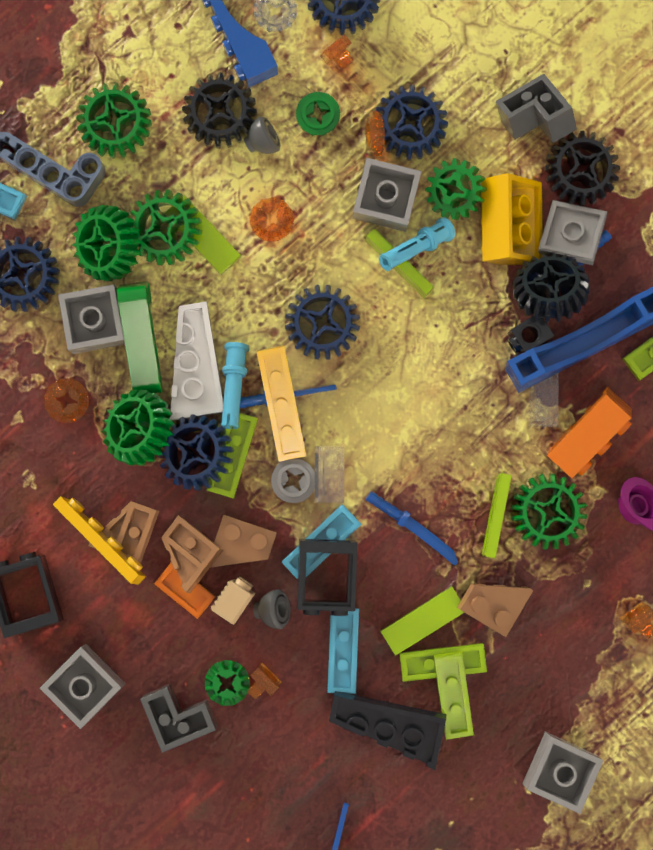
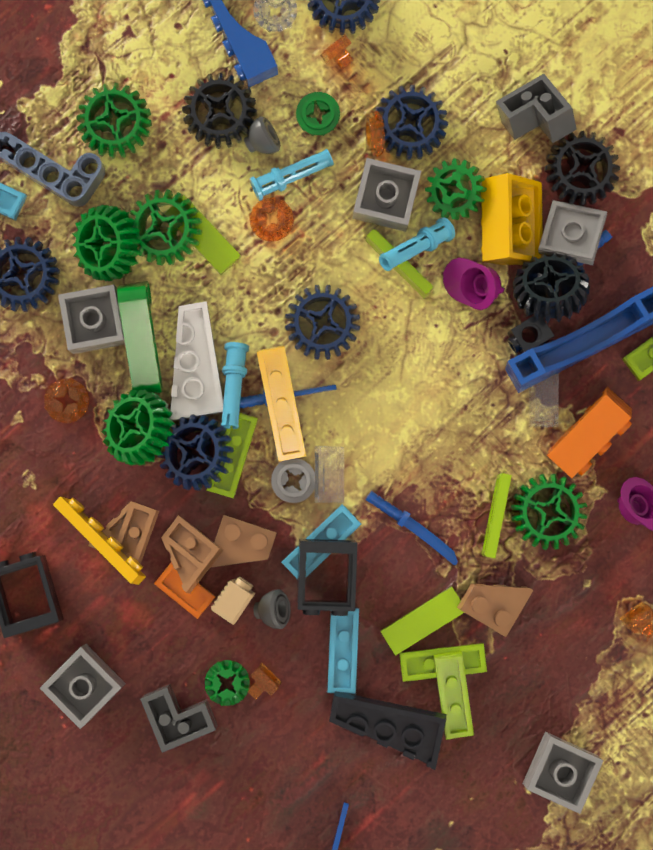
none -> medium azure pin [249,149,334,201]
none -> magenta piece [443,257,505,310]

